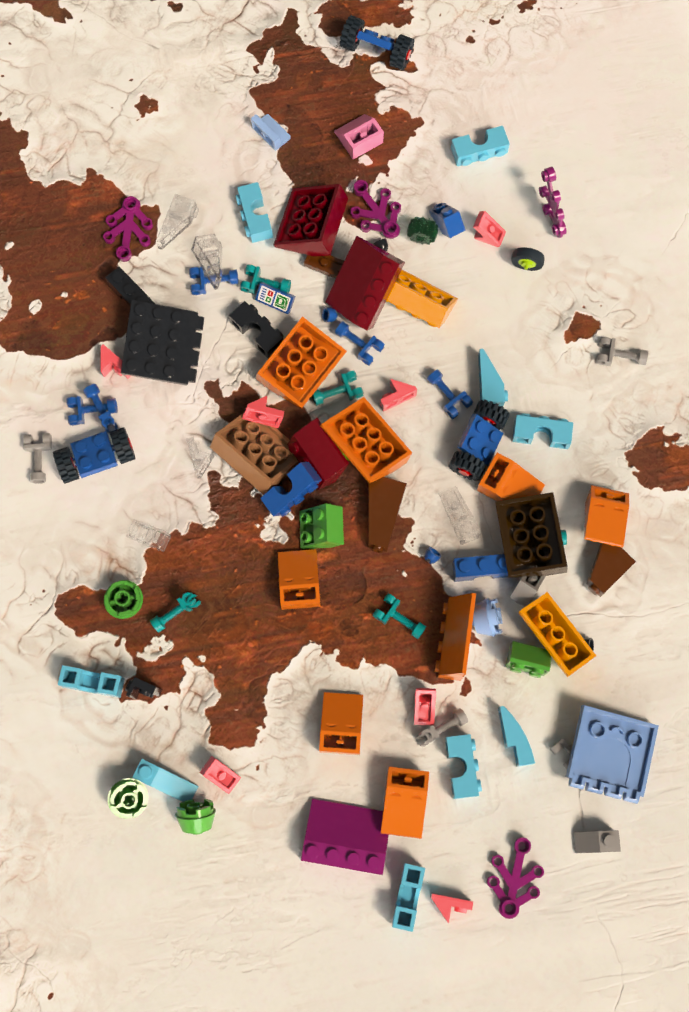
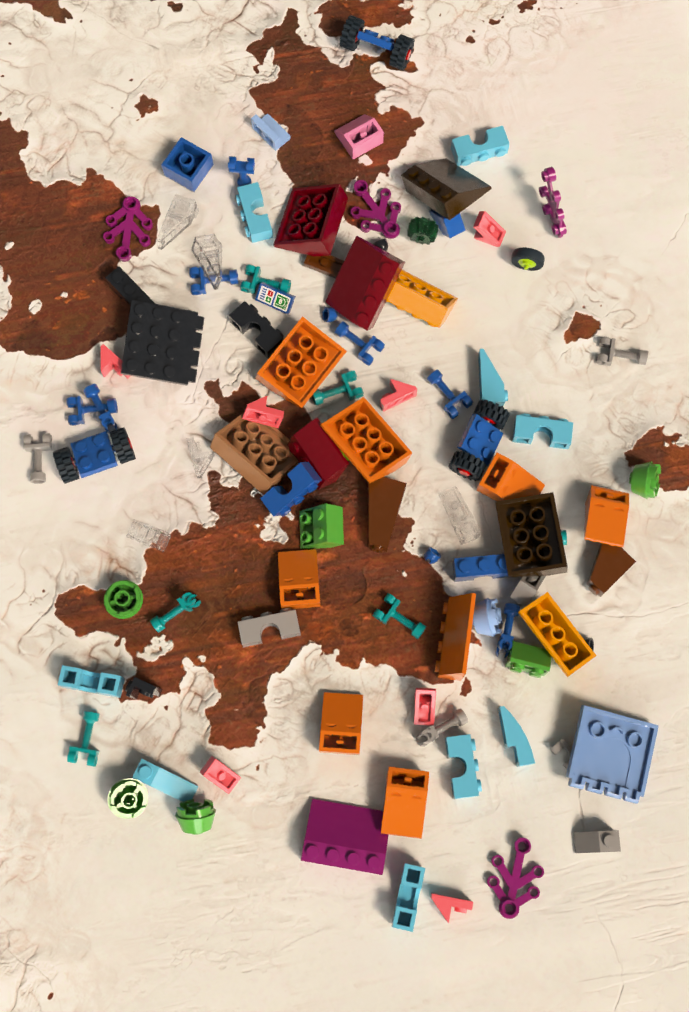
none -> teal bar [67,711,100,767]
none -> blue brick [161,137,214,192]
none -> blue bar [228,156,255,187]
none -> light grey arch [238,608,301,648]
none -> dark brown slope [401,158,492,220]
none -> blue bar [495,603,520,658]
none -> bright green cone [629,461,661,499]

